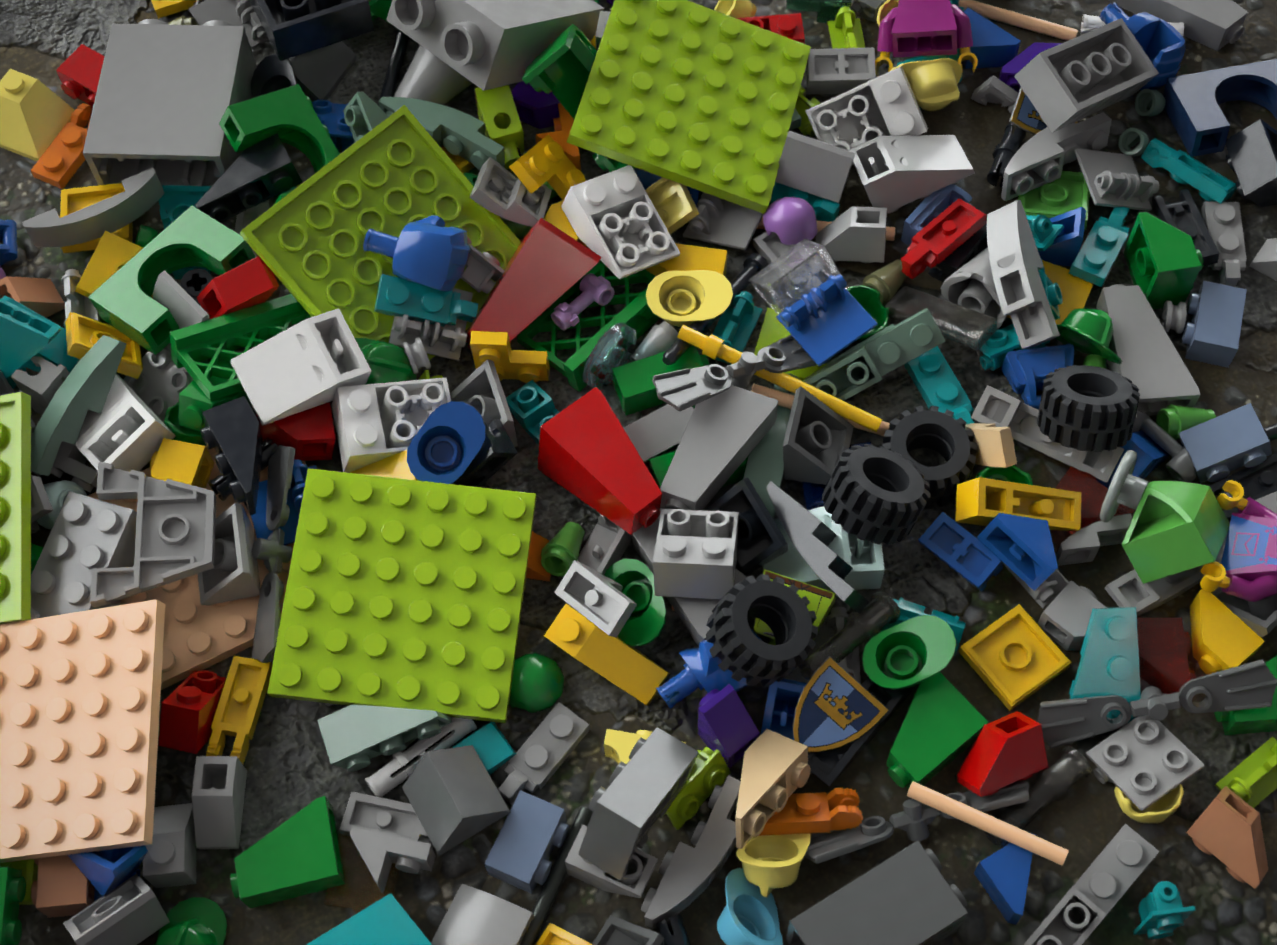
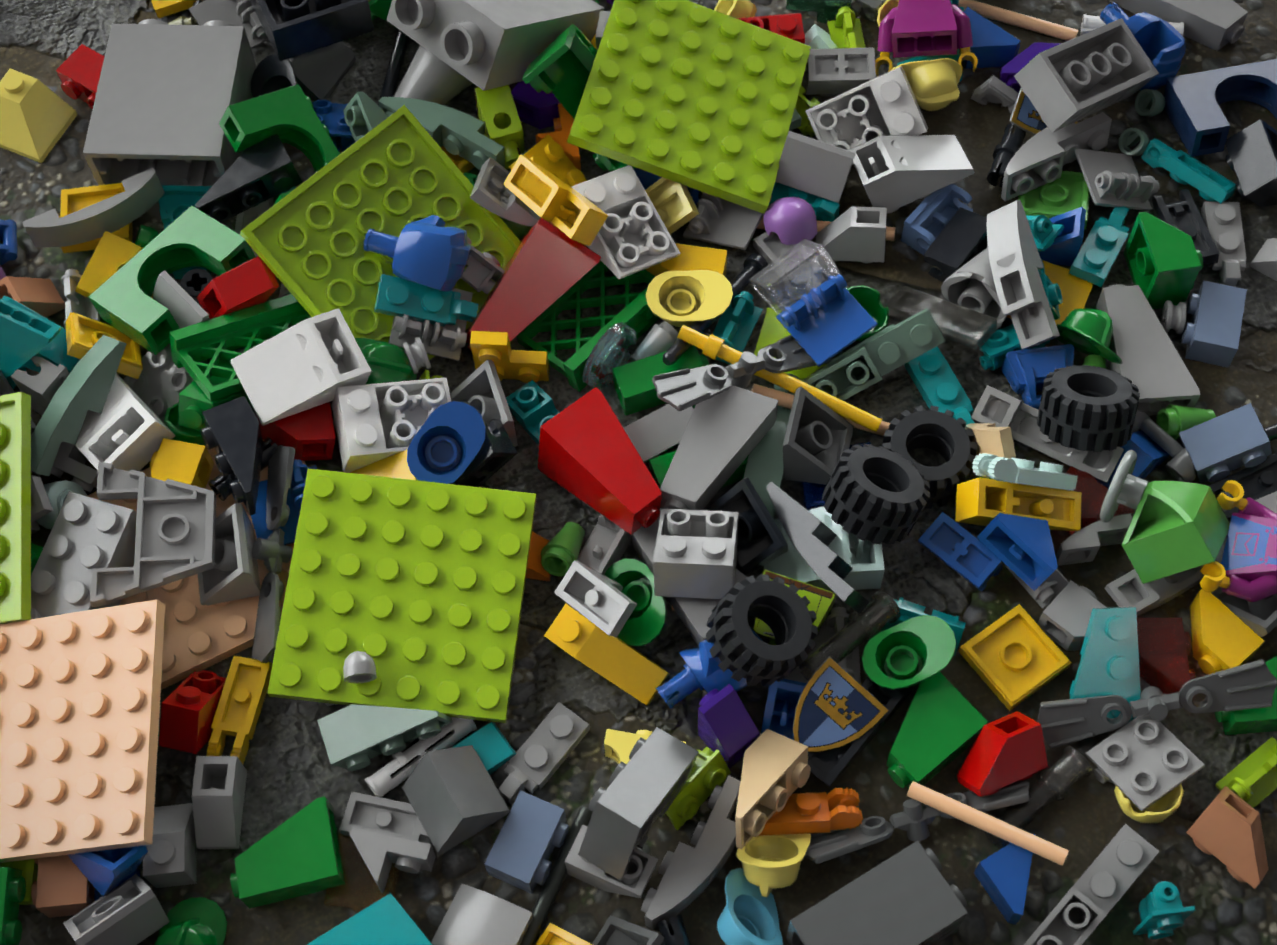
orange hinge [30,103,92,189] -> none
green hair [509,653,564,713] -> none
lavender bar [551,273,614,331] -> none
olive cone [862,259,908,305] -> none
red hinge [901,198,987,279] -> none
none -> light grey hinge [343,651,376,683]
none -> yellow slope [503,154,608,246]
none -> light aqua piece [805,24,838,49]
none -> light aqua hinge [972,453,1078,491]

